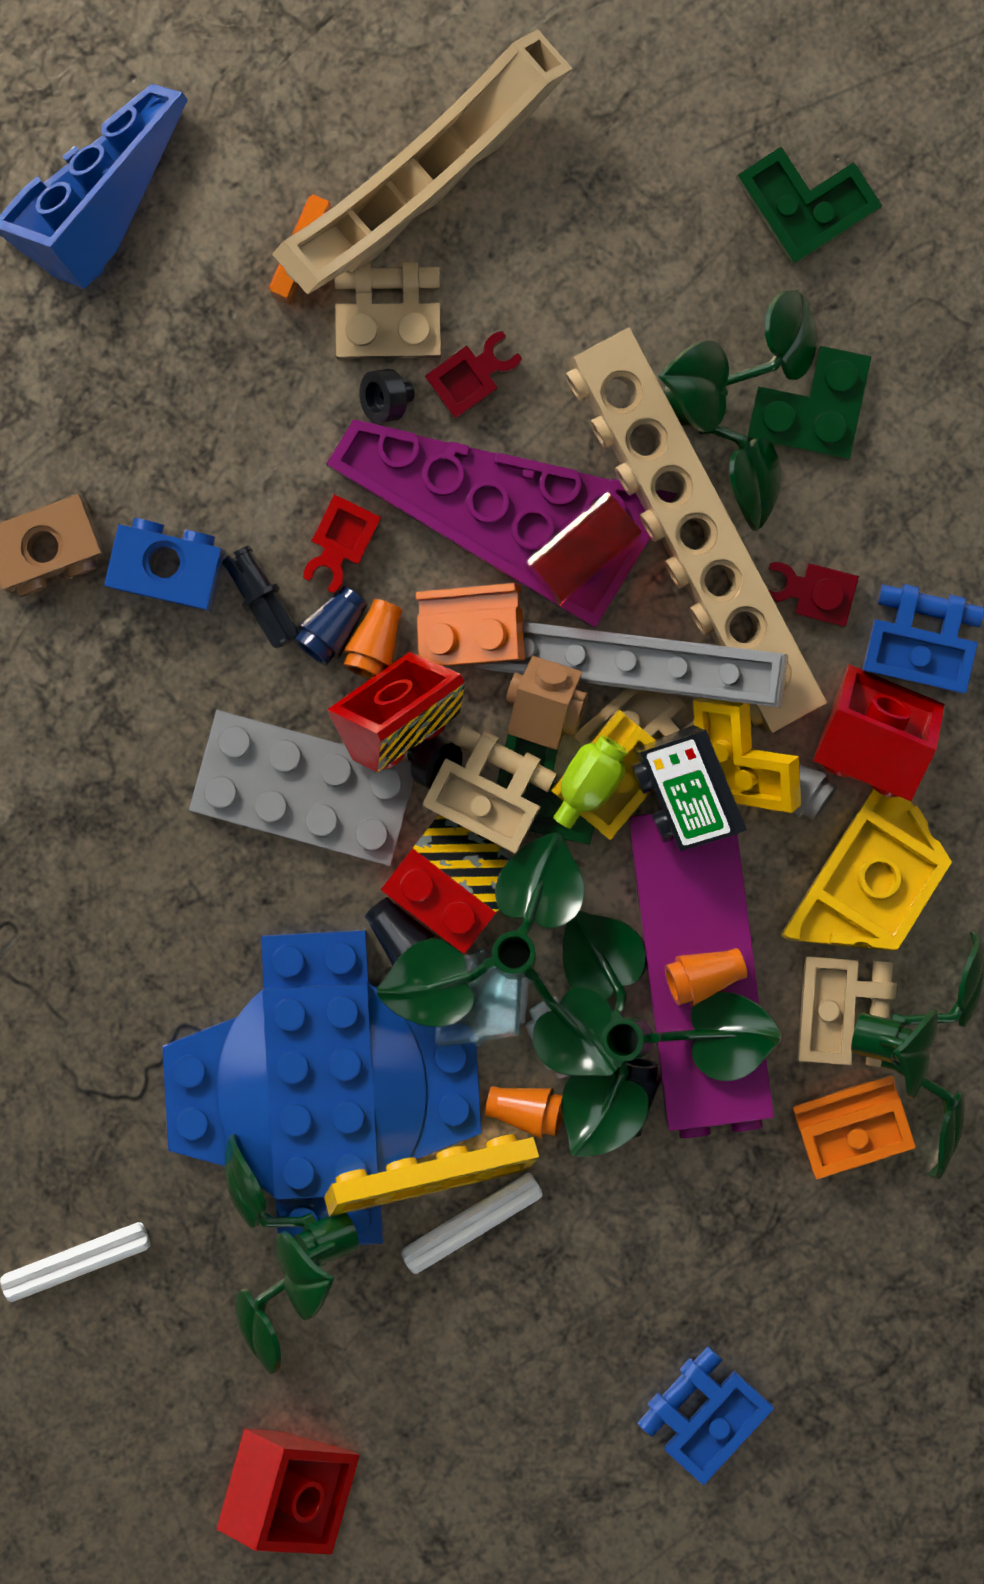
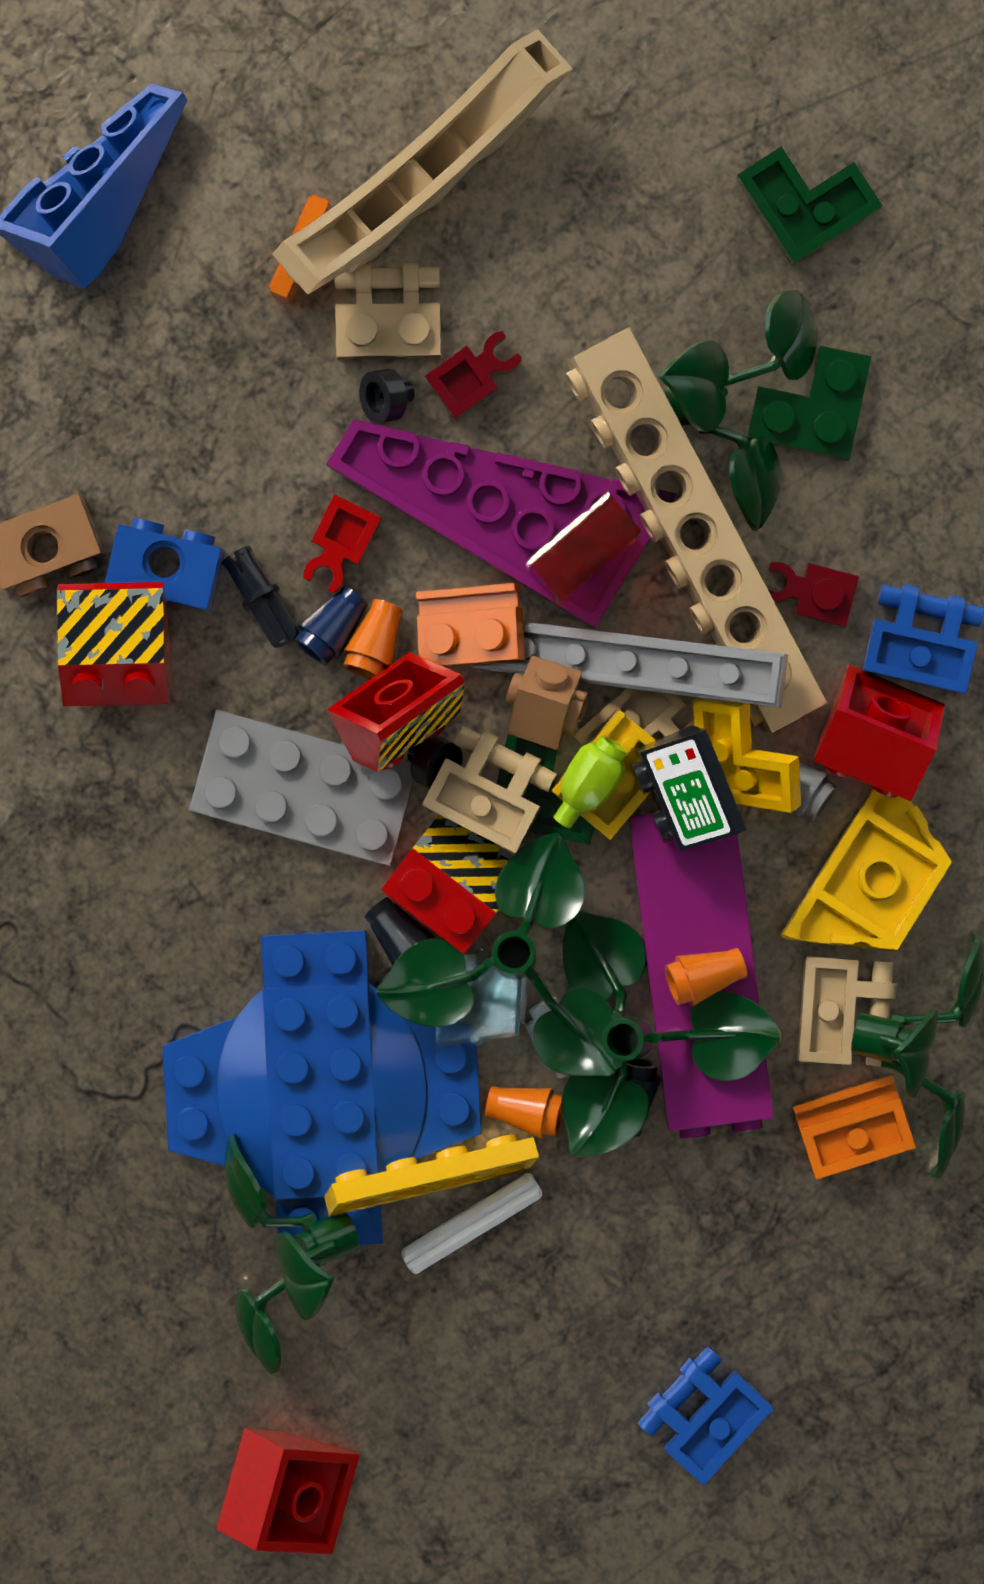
white axle [0,1222,150,1302] -> none
none -> slope [57,582,172,706]

